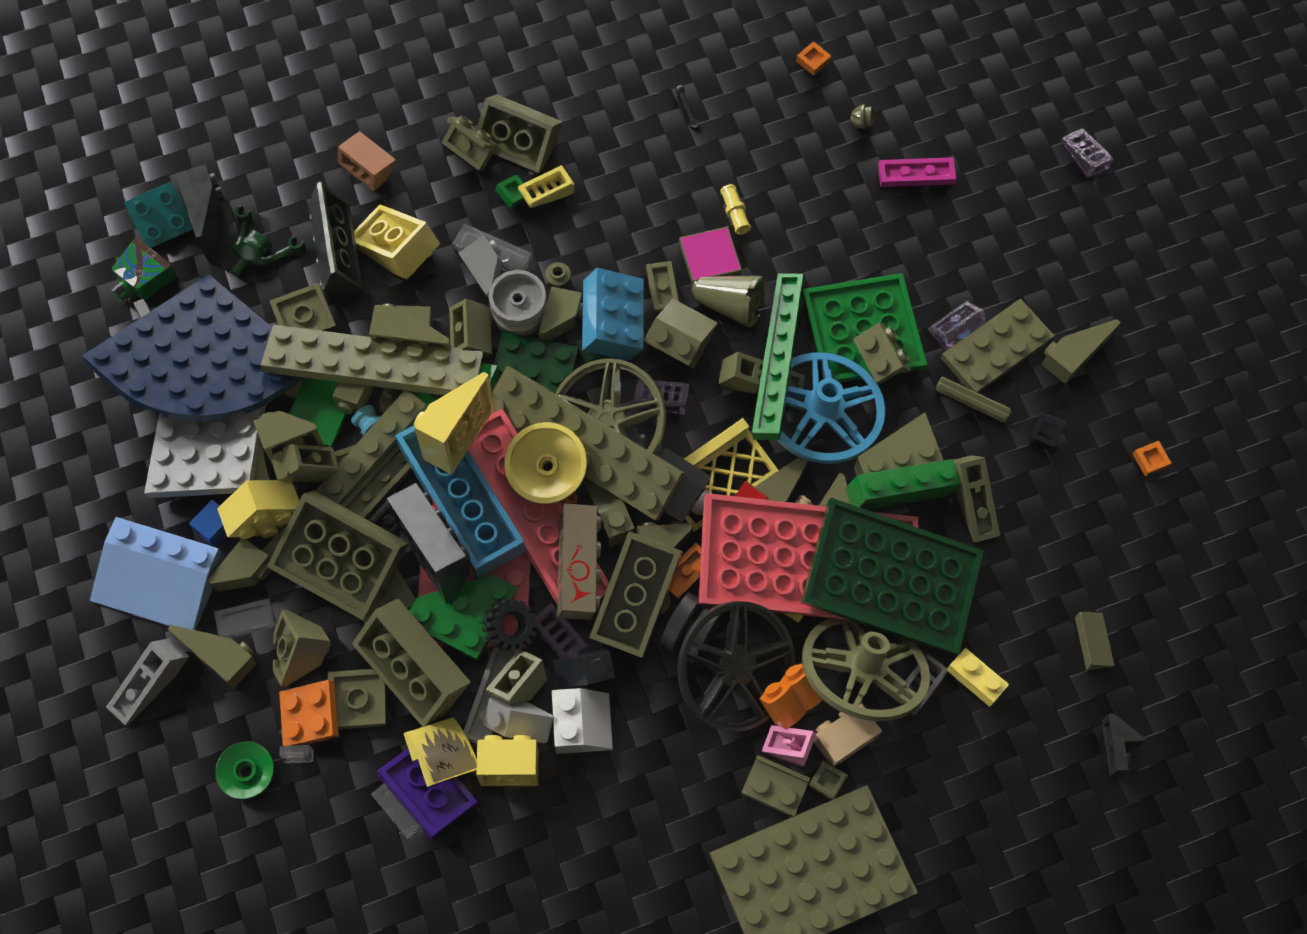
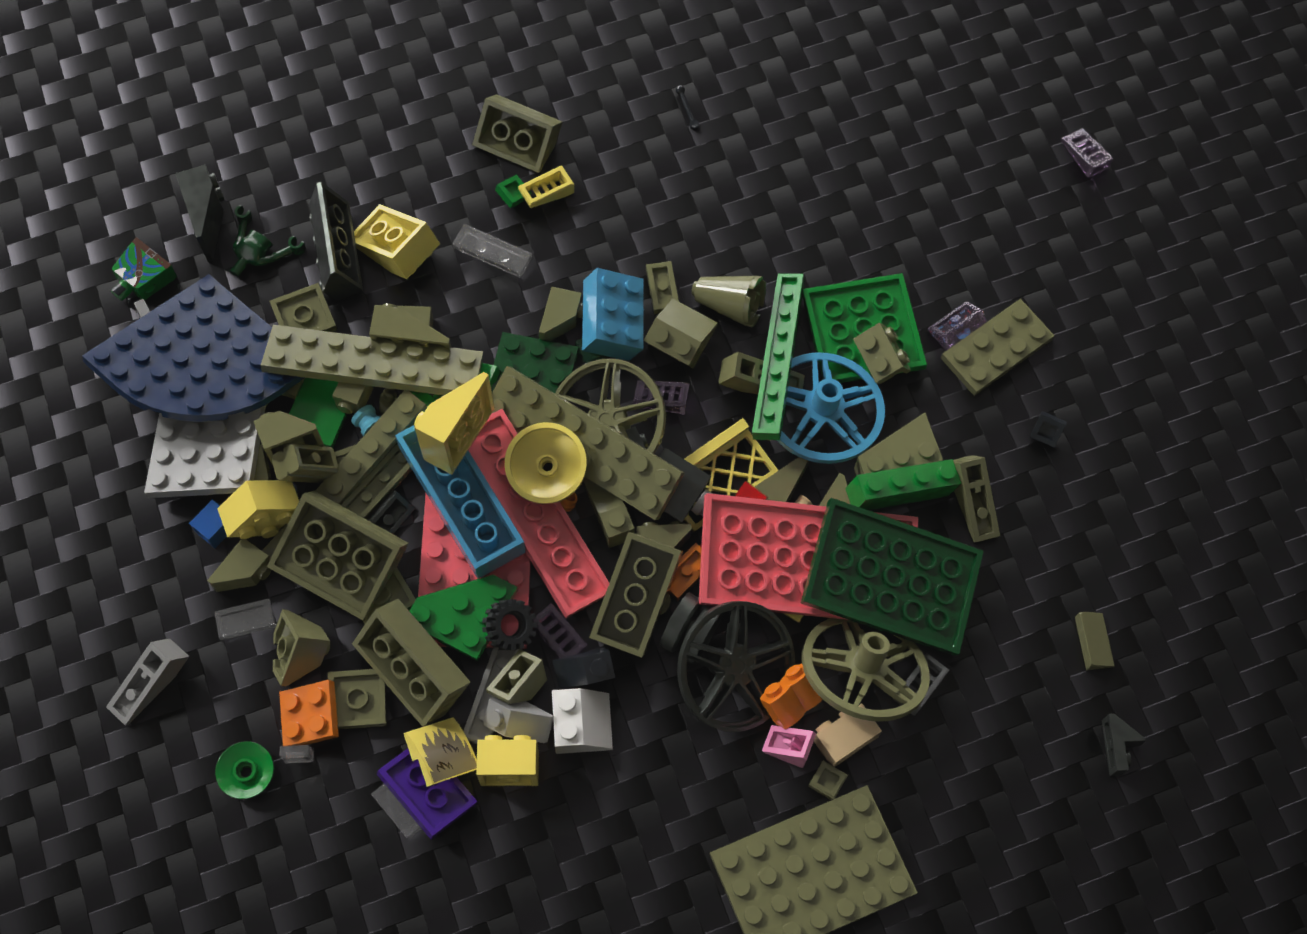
light blue slope [90,517,225,630] -> none
teal plate [124,181,193,248] -> none
olive slope [168,625,257,688] -> none
nougat brick [338,131,396,191] -> none
slope [387,483,471,605] -> none
olive bracket [441,116,498,170] -> none
olive brick [449,299,492,359] -> none
light grey slope [459,236,503,296] -> none
light grey wheel [488,270,547,336] -> none
olive plate [545,262,571,288] -> none
dark tan brick [557,504,601,620] -> none
dark pink tile [679,226,742,285] -> none
light yellow pin [720,184,751,235] -> none
olive plate [741,755,810,817] -> none
orange plate [796,41,831,76] -> none
olive plate [850,104,874,129] -> none
dark pink plate [878,158,956,187] -> none
olive axle [936,377,1011,422] -> none
light yellow plate [946,648,1009,707] -> none
olive slope [1041,320,1121,384] -> none
orange plate [1133,441,1172,477] -> none

